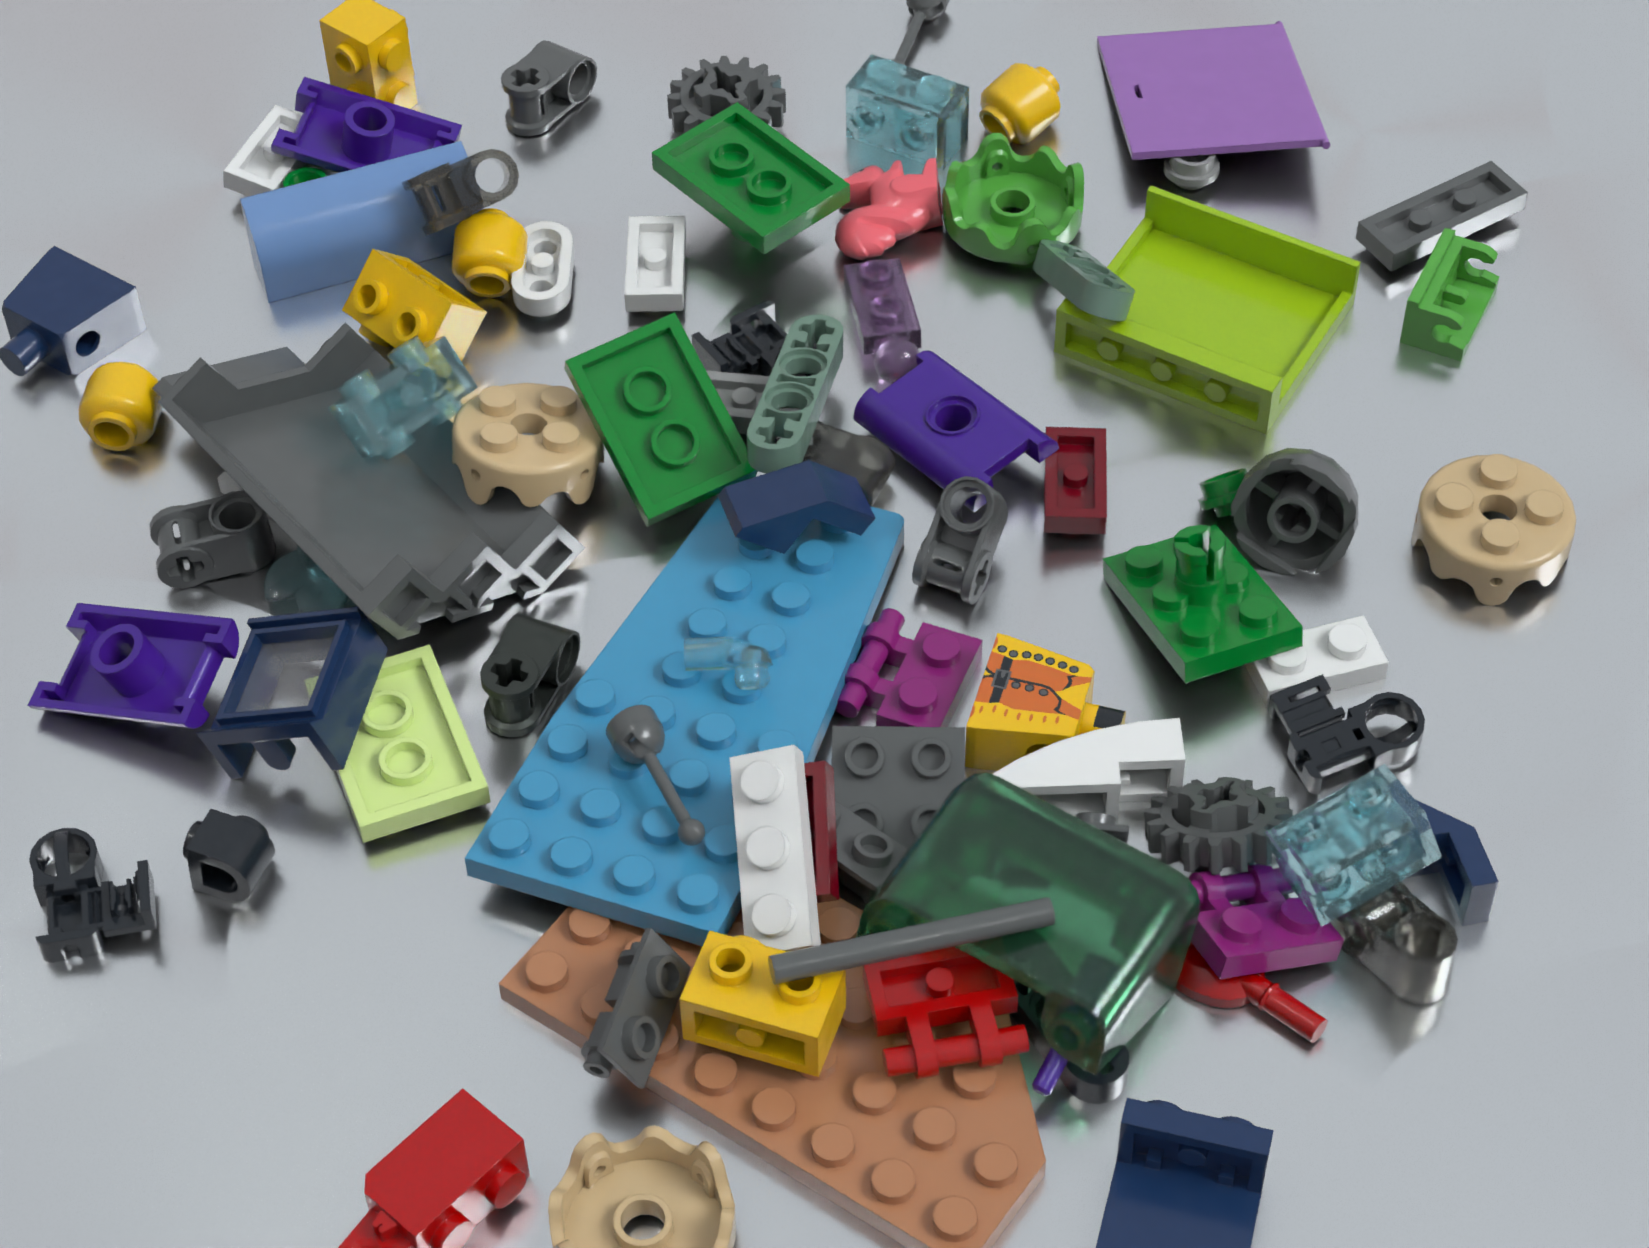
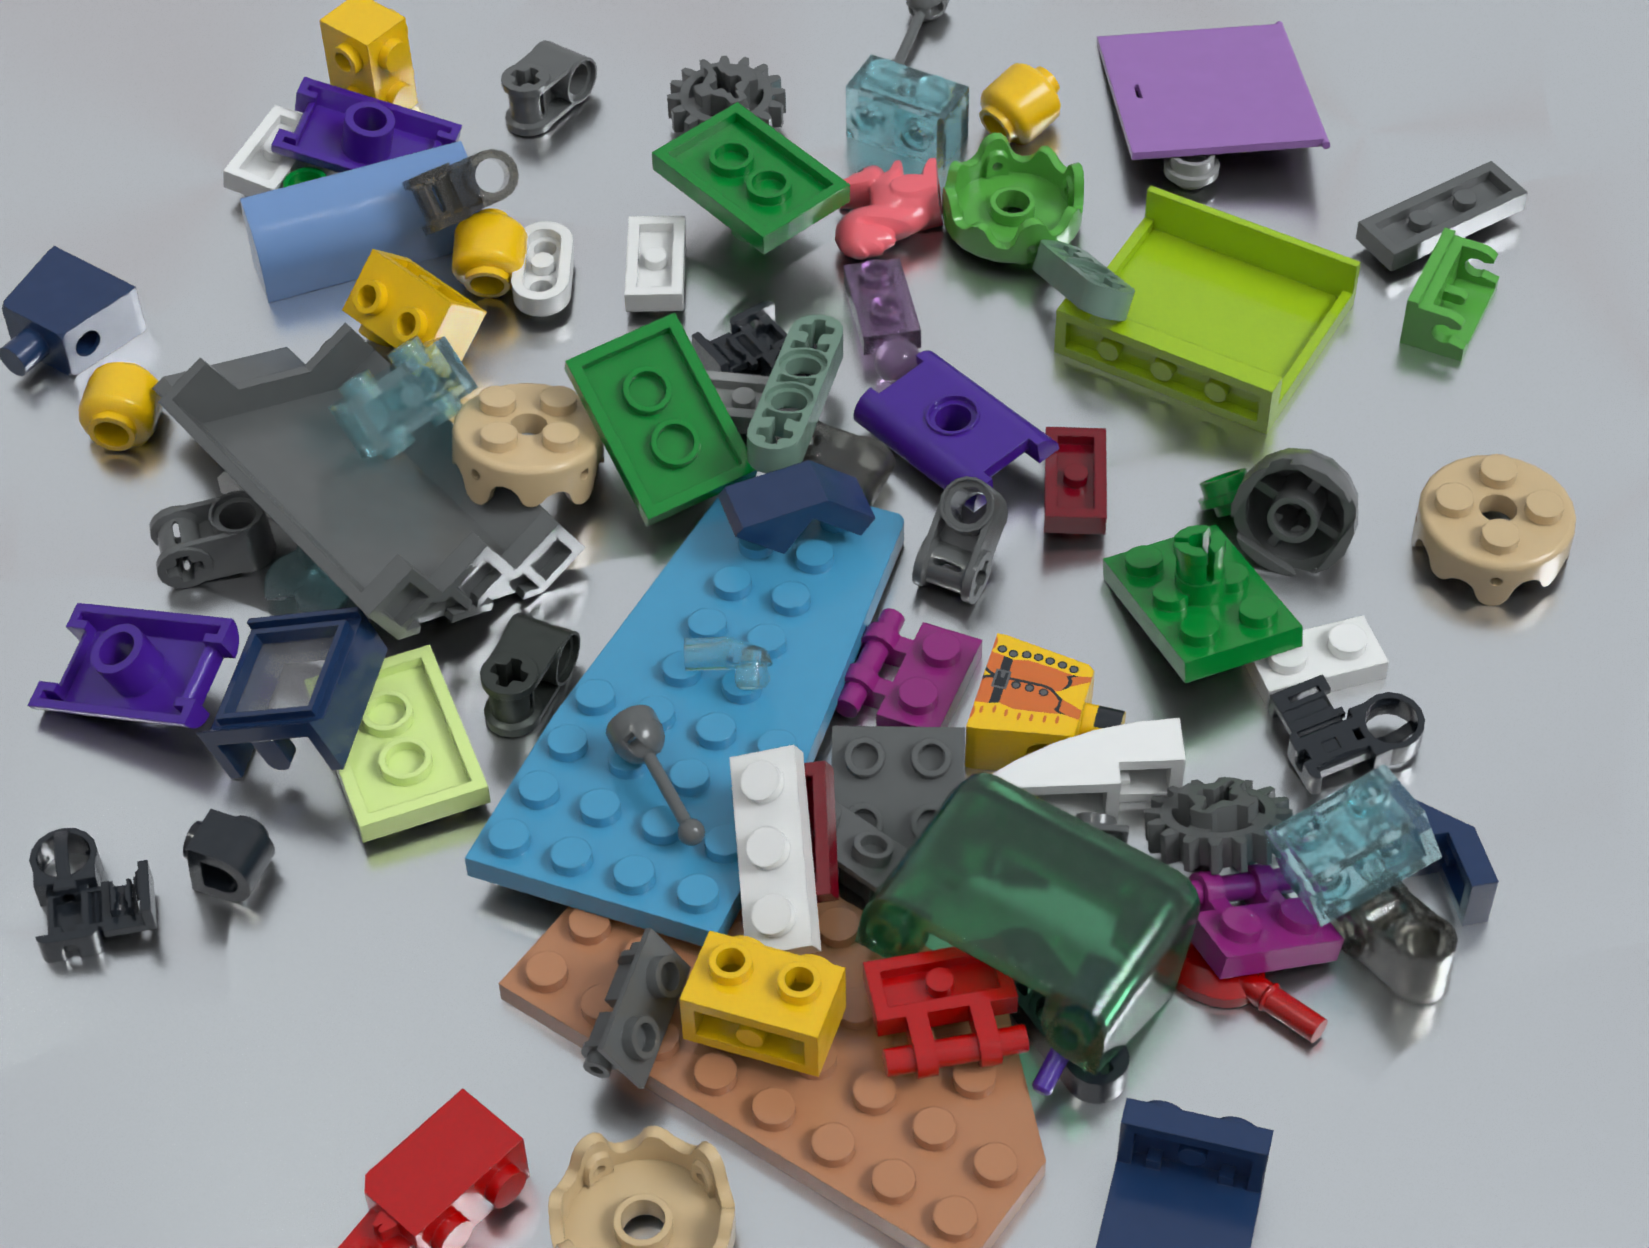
dark grey bar [768,897,1055,985] -> none

